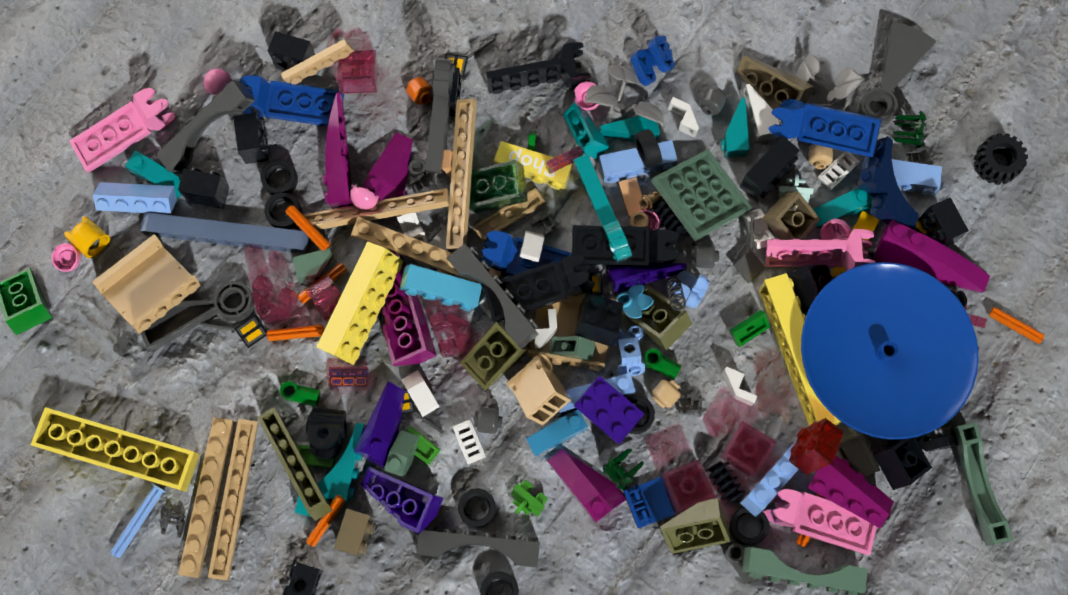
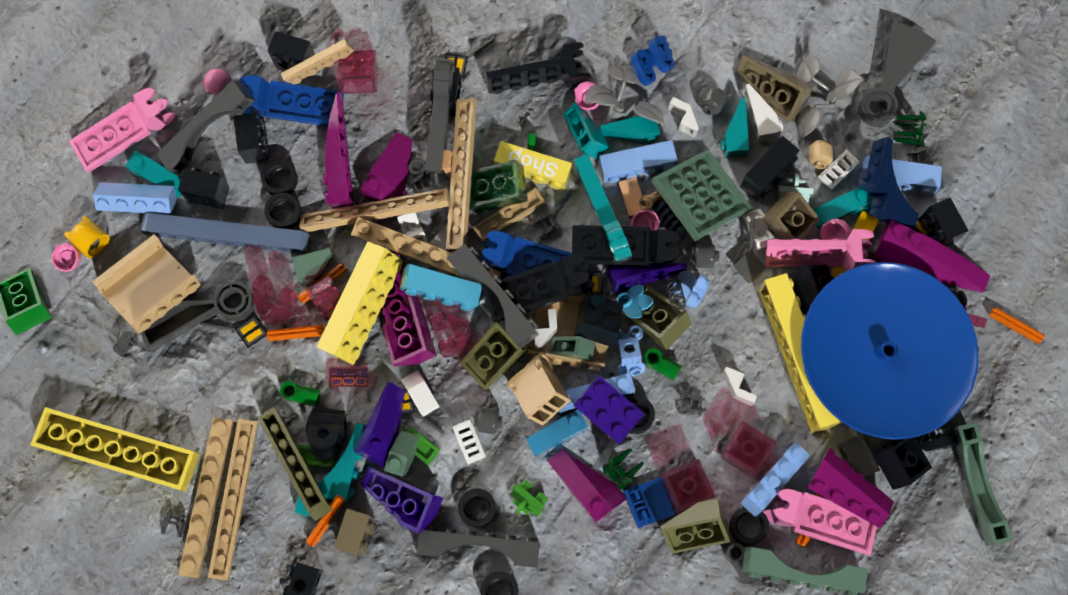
light blue axle [110,483,166,558] -> none
orange axle [285,205,330,251] -> none
bright pink hair [350,184,379,210] -> none
orange head [406,77,433,105] -> none
white slope [519,230,544,262] -> none
clear pink tile [546,146,583,174] -> none
tan tile [630,211,649,227] -> none
black tyre [634,129,662,168] -> none
tan head [652,379,681,408] -> none
black piece [705,461,746,505] -> none
green plate [730,310,770,347] -> none
blue hinge [769,99,882,157] -> none
clear red brick [789,418,844,475] -> none
black tyre [973,133,1028,185] -> none

